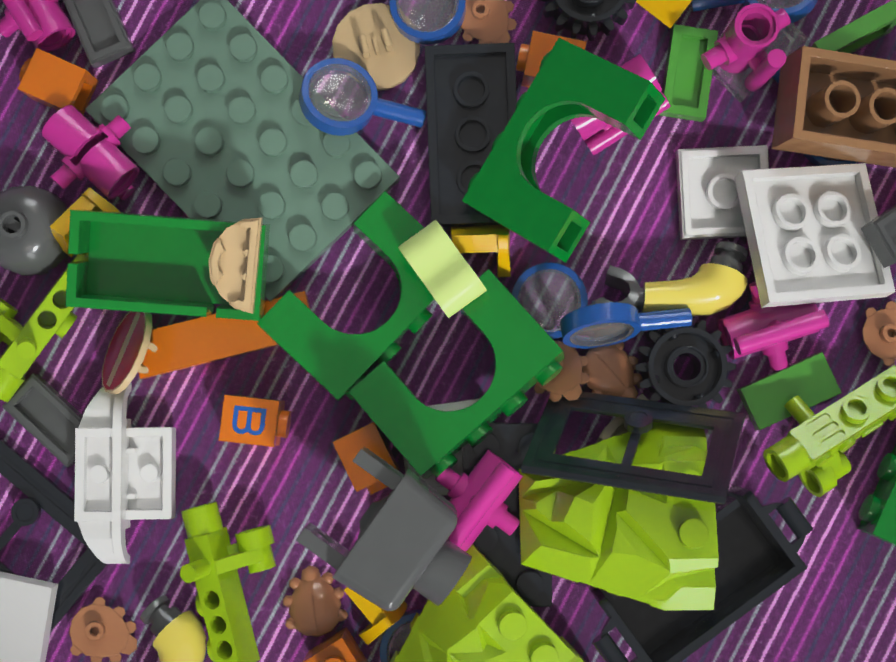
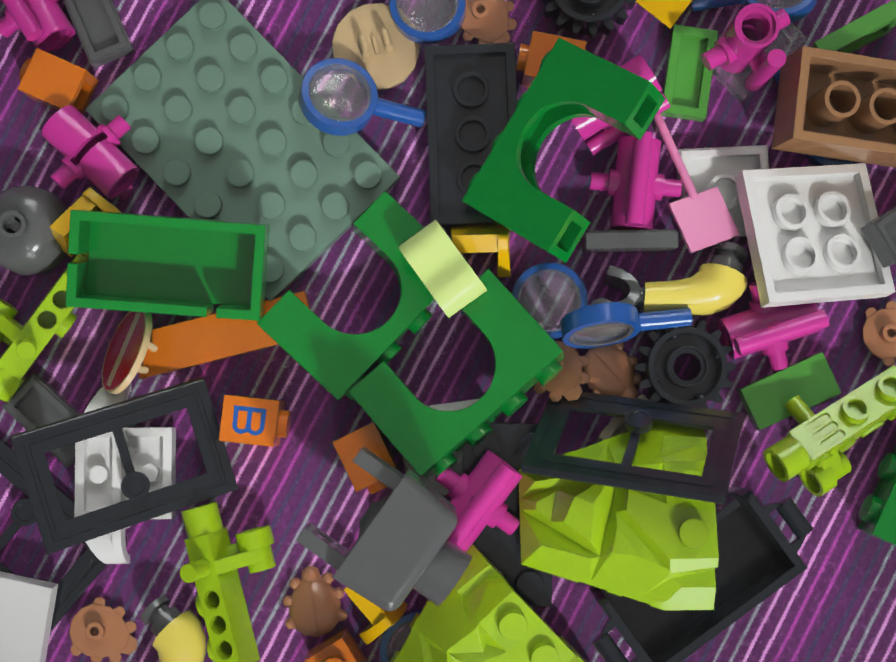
tan tile [208,217,263,314] -> none
none -> black door [10,377,238,555]
none -> dark grey tile [581,229,678,253]
none -> dark pink pin [590,131,682,230]
none -> bright pink piece [654,113,740,253]

